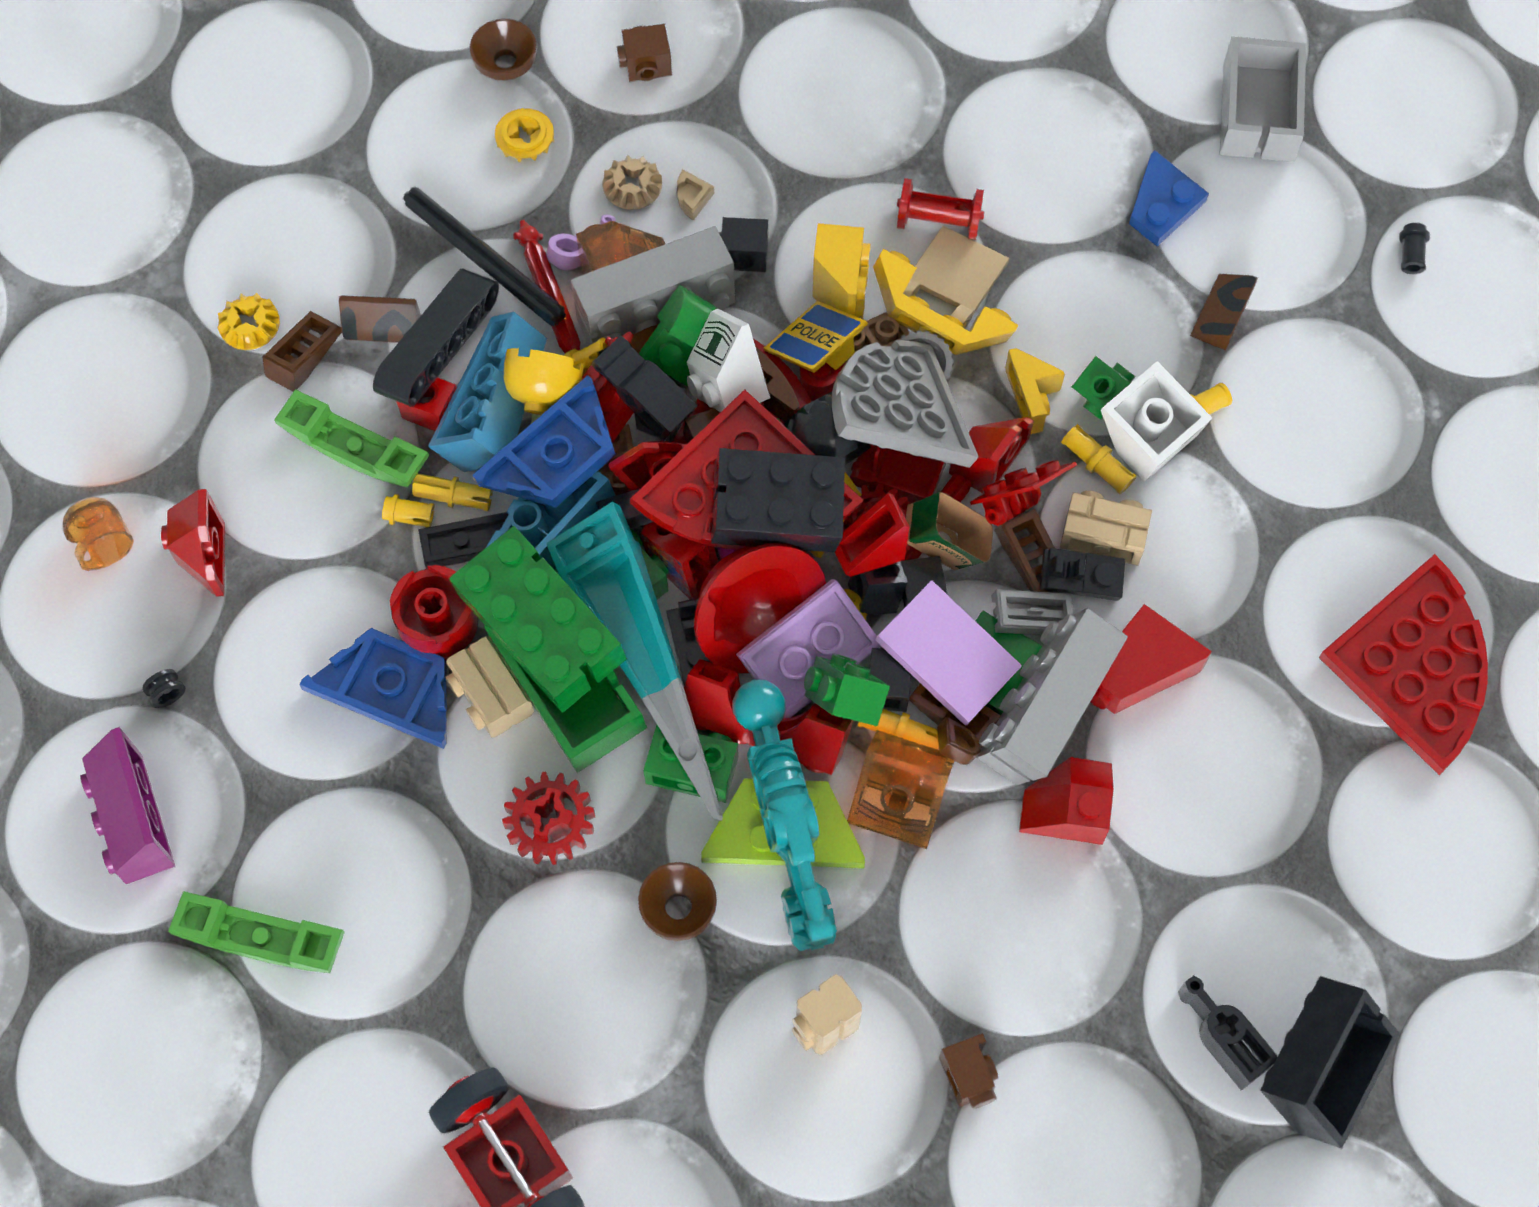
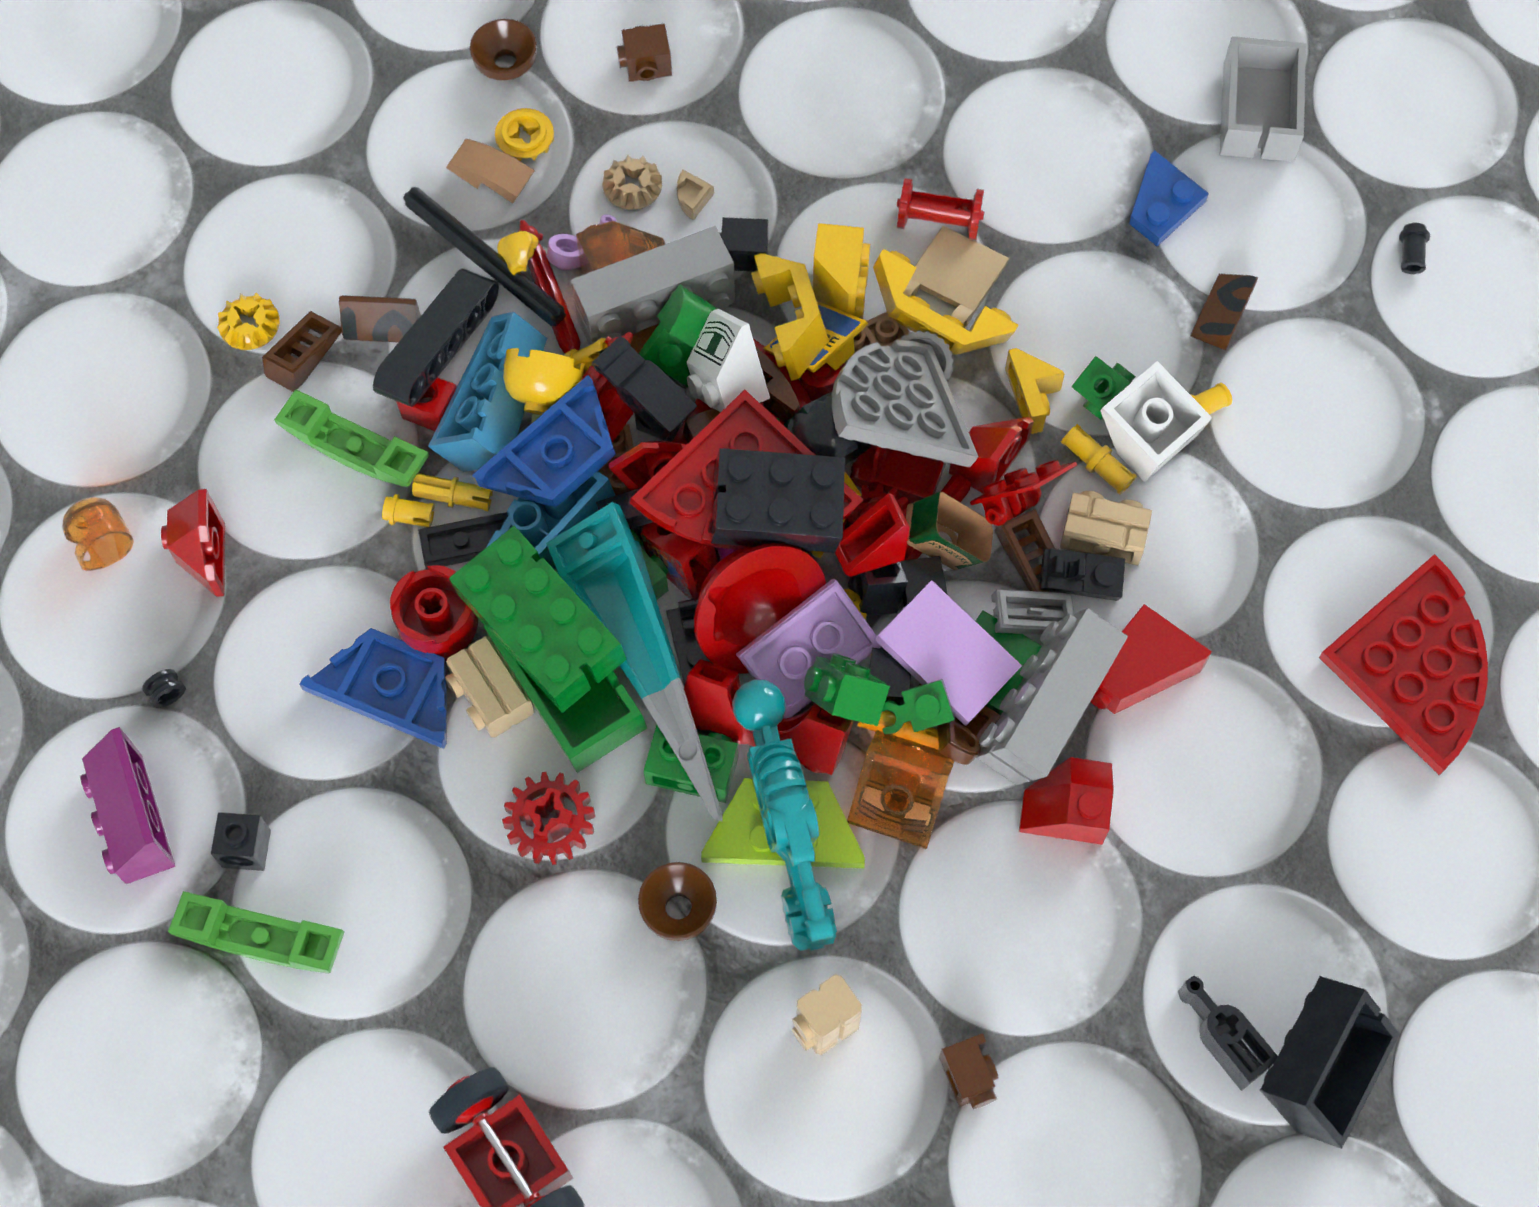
none -> black brick [211,812,271,871]
none -> medium nougat slope [446,139,535,203]
none -> yellow animal [497,231,539,275]
none -> yellow slope [751,253,829,381]
none -> green plate [882,679,955,734]

